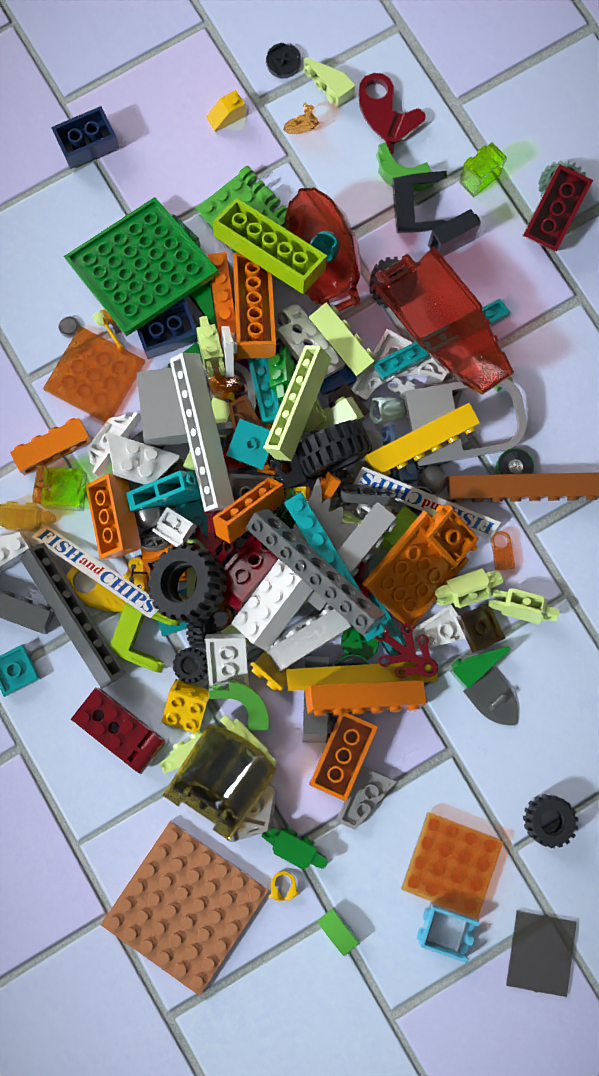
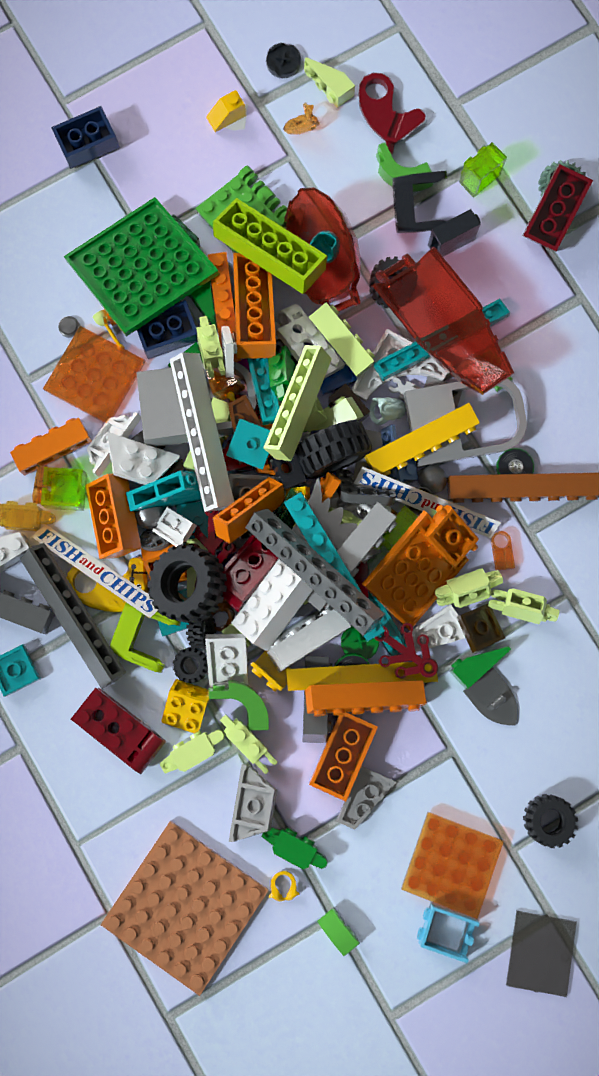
clear smoke windscreen [162,724,277,841] -> none

